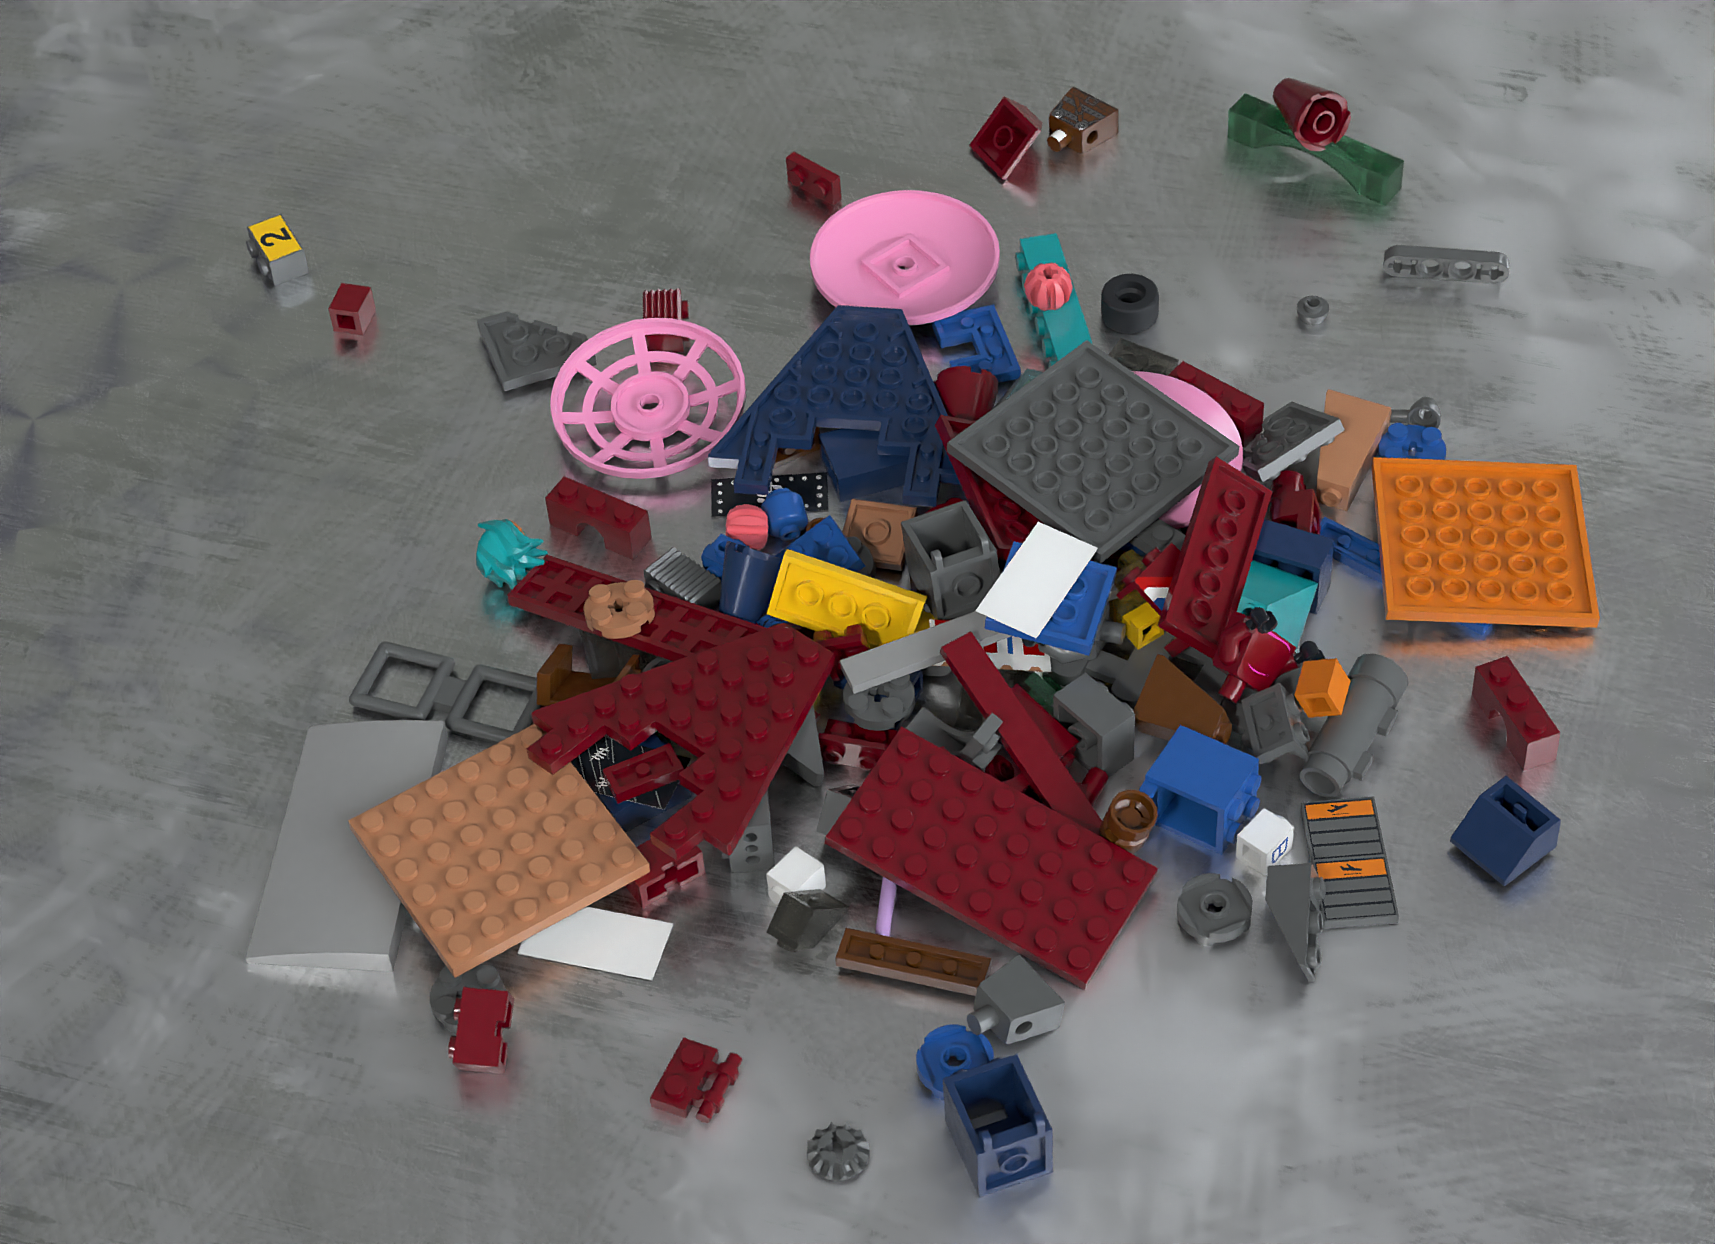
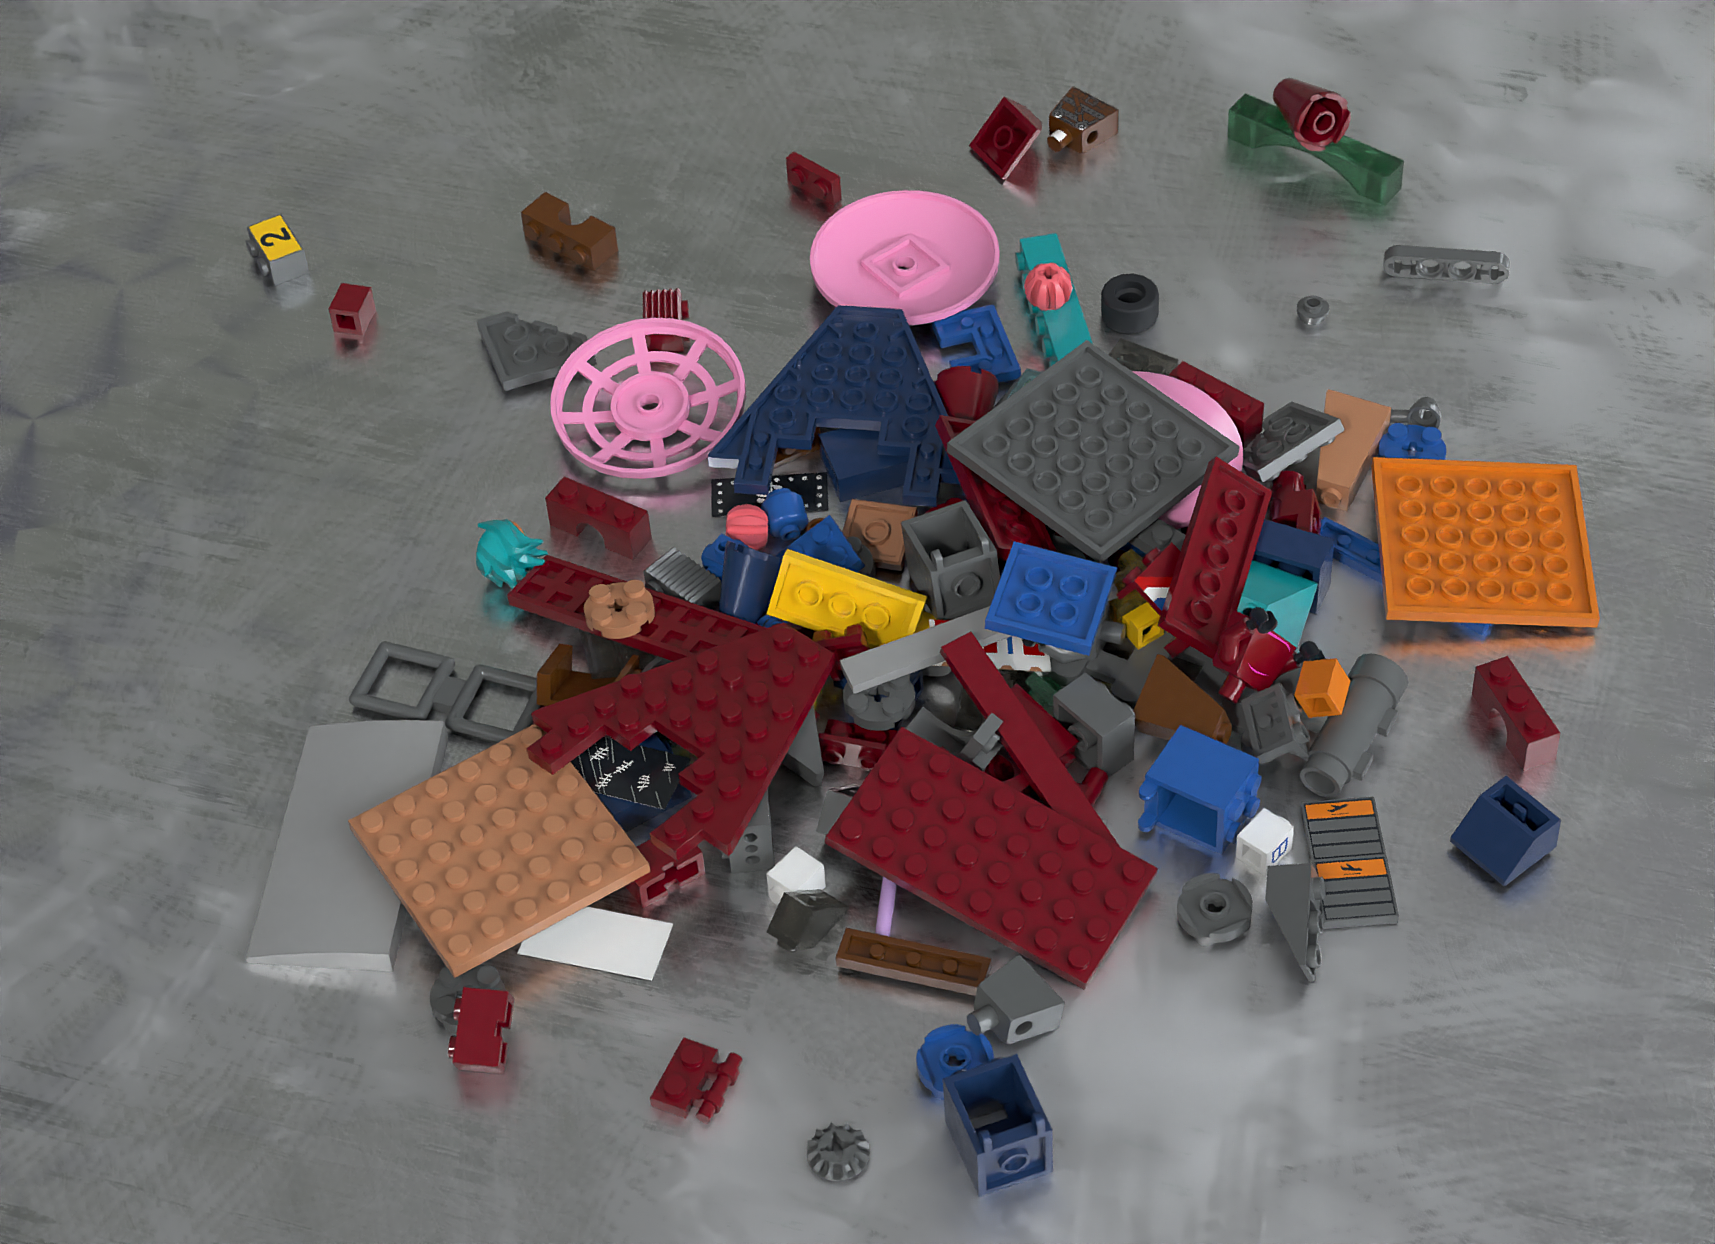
dark red plate [602,743,684,804] -> none
white sticker [976,522,1098,639] -> none
reddish brown wheel [1099,790,1158,854] -> none
none -> reddish brown arch [521,192,618,271]

